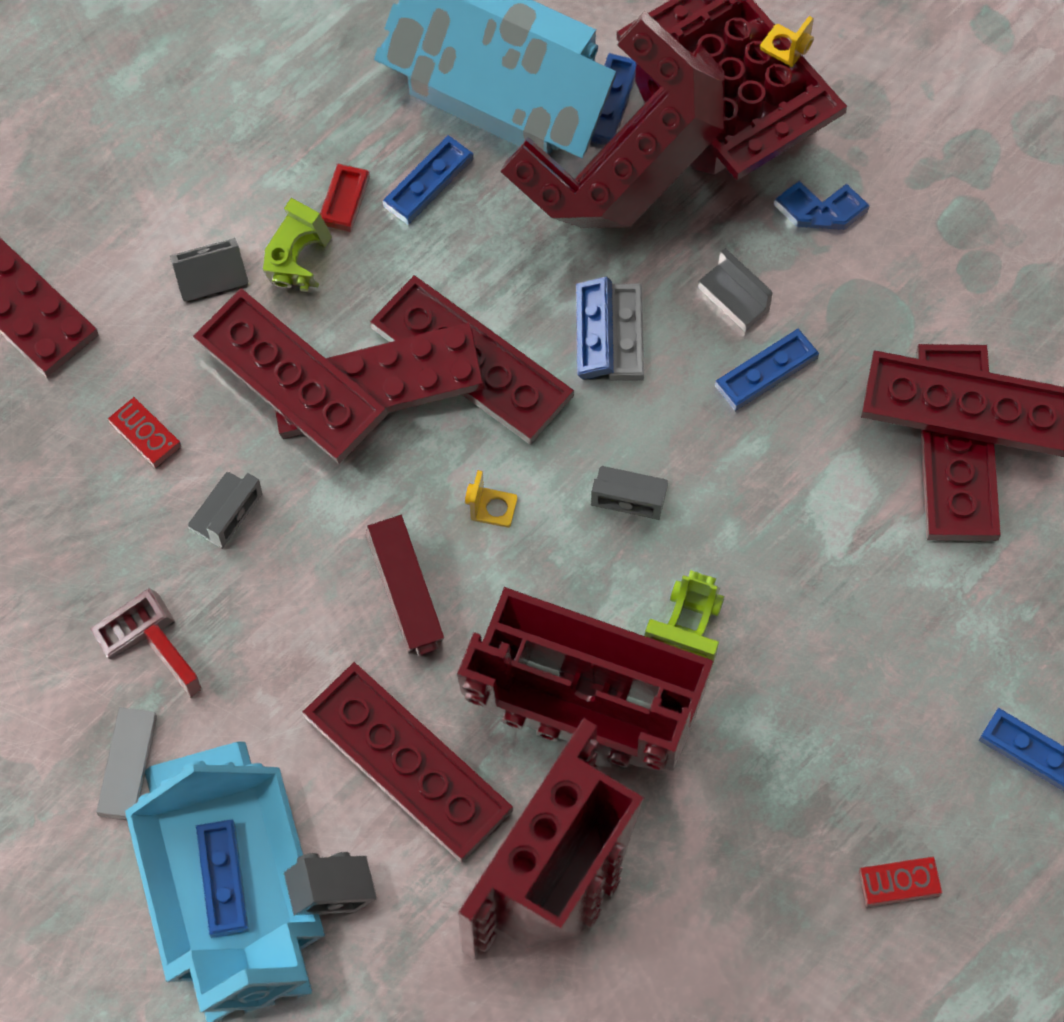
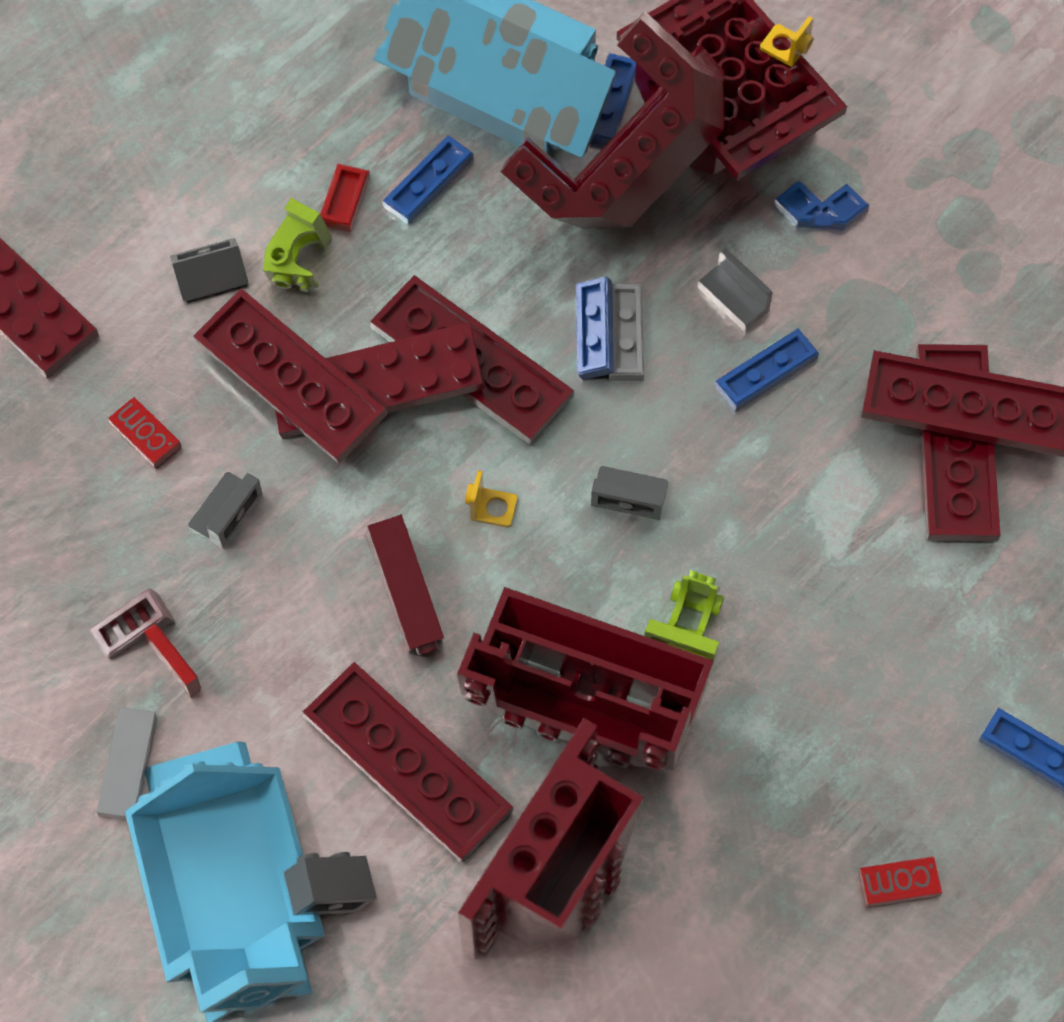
blue tile [196,819,249,938] -> none

